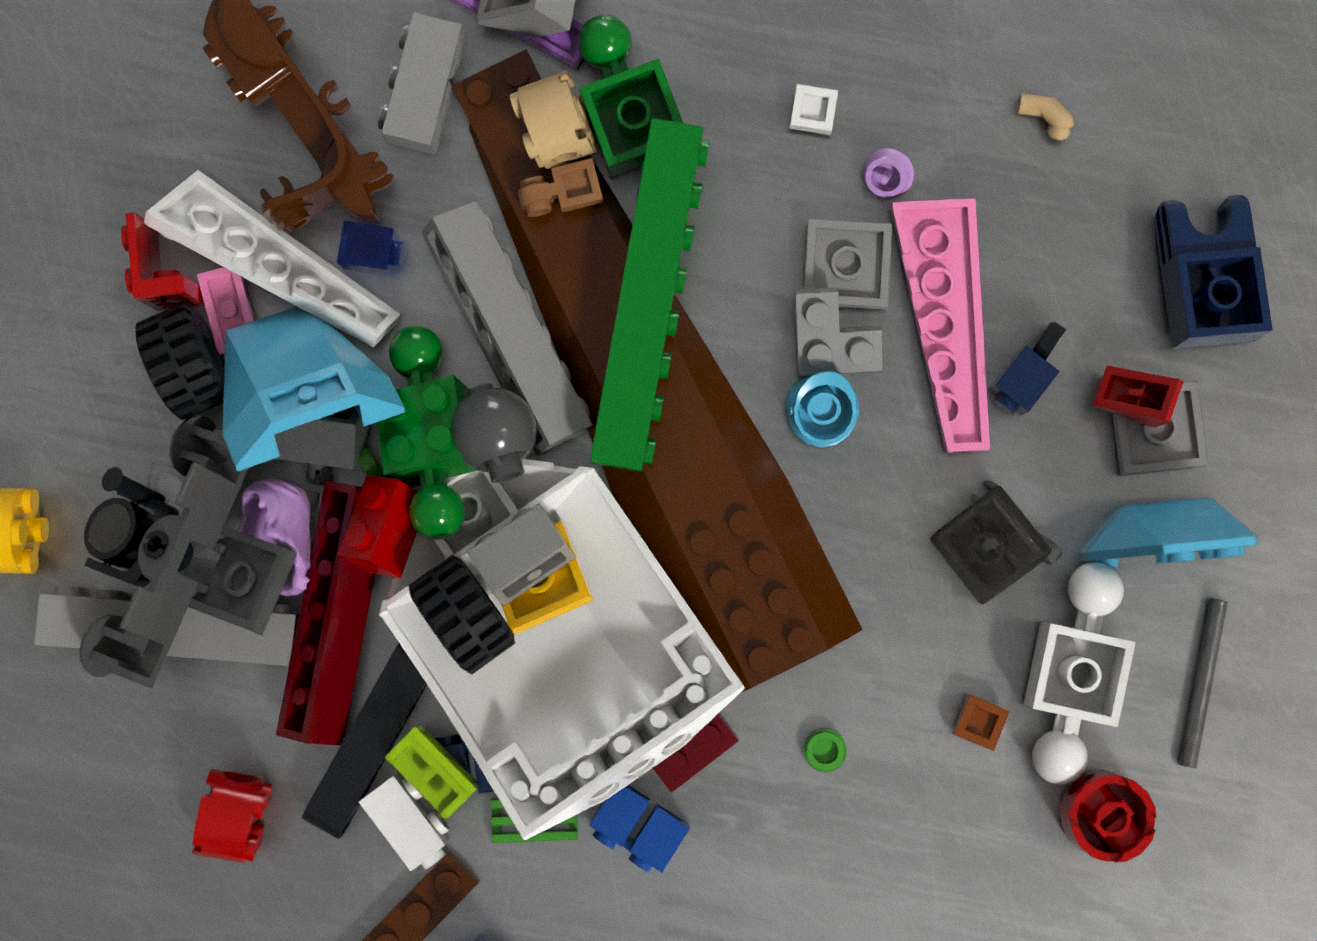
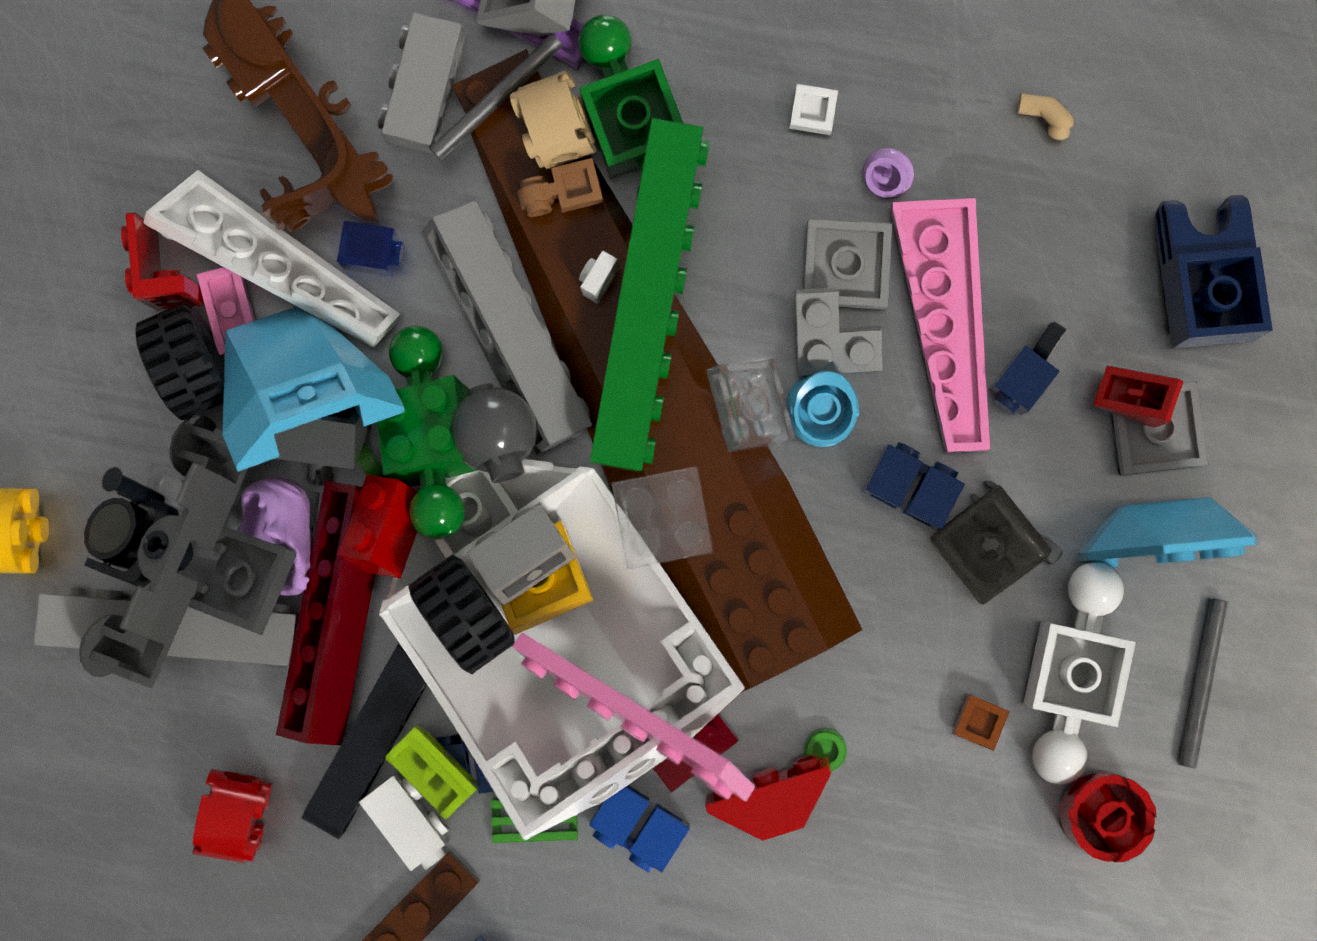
none -> flat silver bar [429,34,563,161]
none -> bright pink wing [512,633,756,802]
none -> white plate [579,250,620,304]
none -> clear plate [611,466,714,569]
none -> red slope [705,755,831,841]
none -> clear plate [707,358,796,453]
none -> dark blue piece [861,442,965,531]

